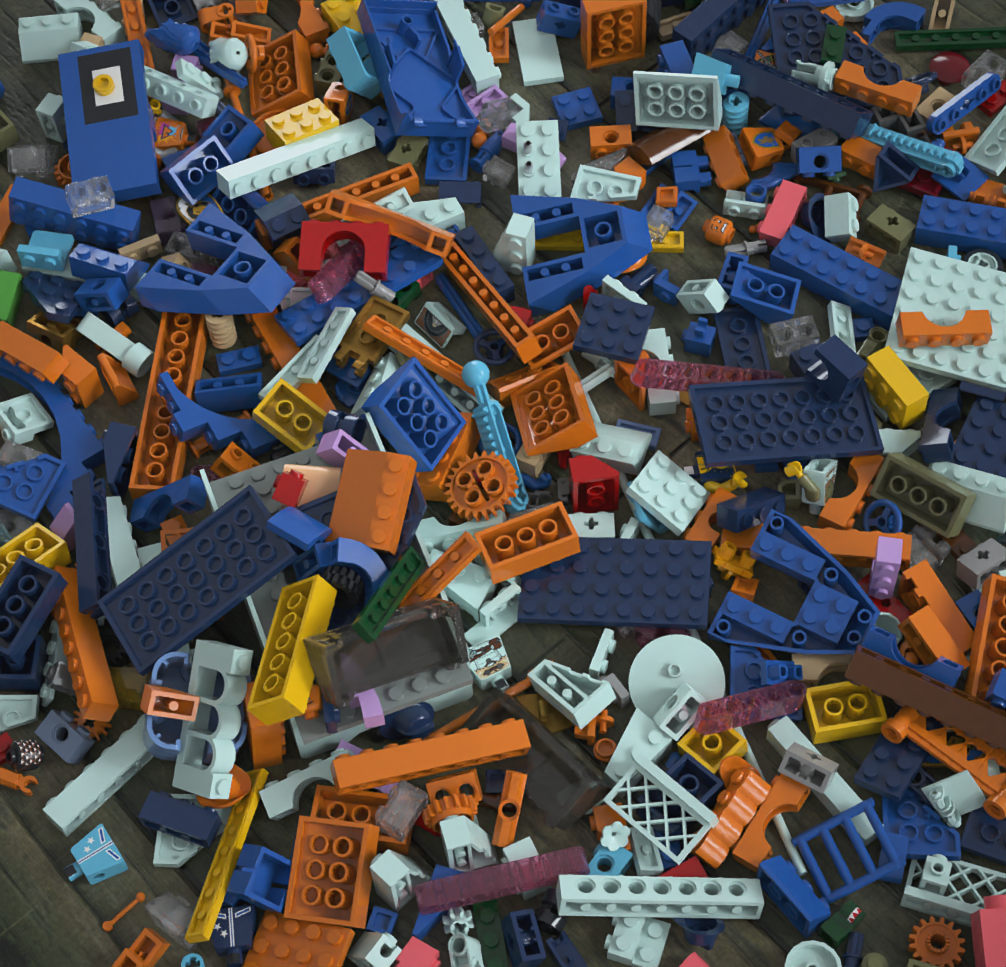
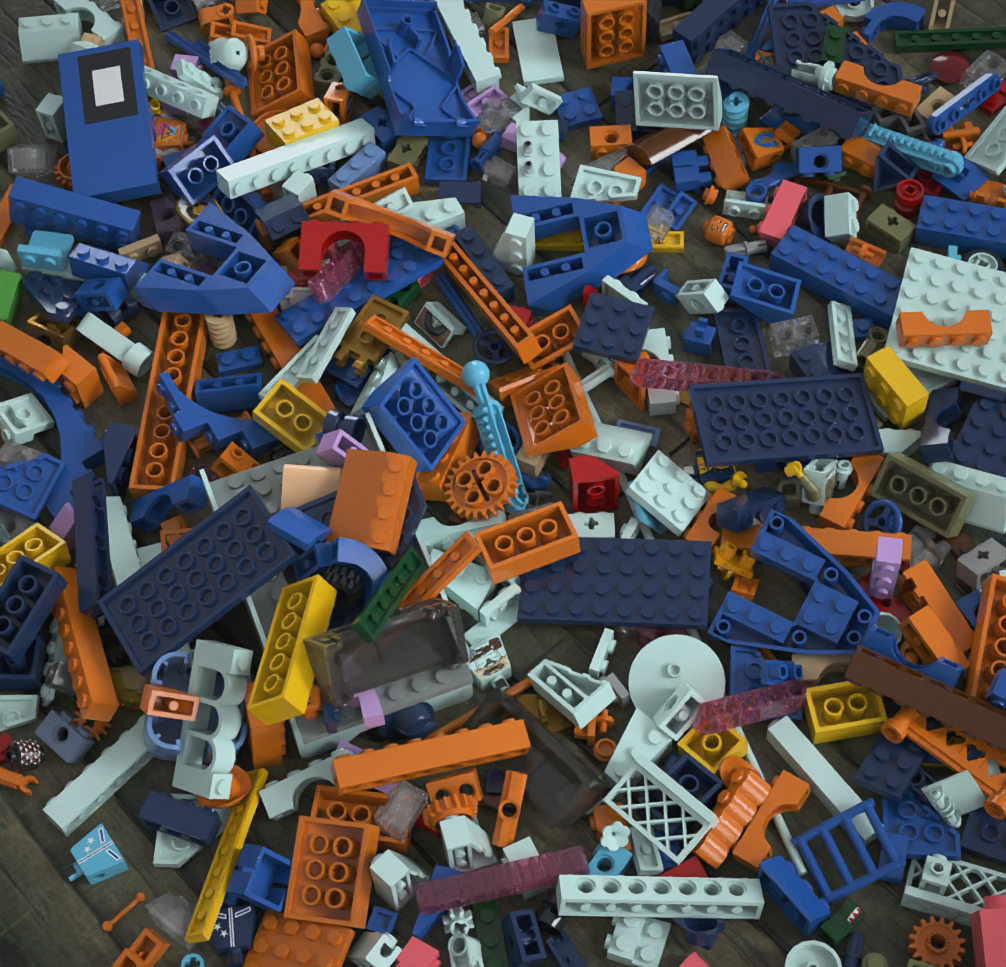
clear brick [65,175,115,218] -> none
yellow tile [92,74,115,96] -> none
blue piece [144,18,201,56] -> none
red brick [271,469,309,508] -> none
light grey axle [354,271,396,302] -> none
dark grey piece [557,477,569,511] -> none
orange tile [656,186,678,208] -> none
medium azure torso [692,52,740,95] -> none
light grey brick [778,742,839,794] -> none
dark blue piece [805,335,868,404] -> none
none -> light aqua brick [282,169,317,203]
none -> medium blue brick [328,141,387,191]
none -> light aqua panel [514,83,563,115]
none -> orange plate [701,185,719,206]
none -> light aqua pin [834,460,853,489]
none -> red wheel [893,179,924,219]

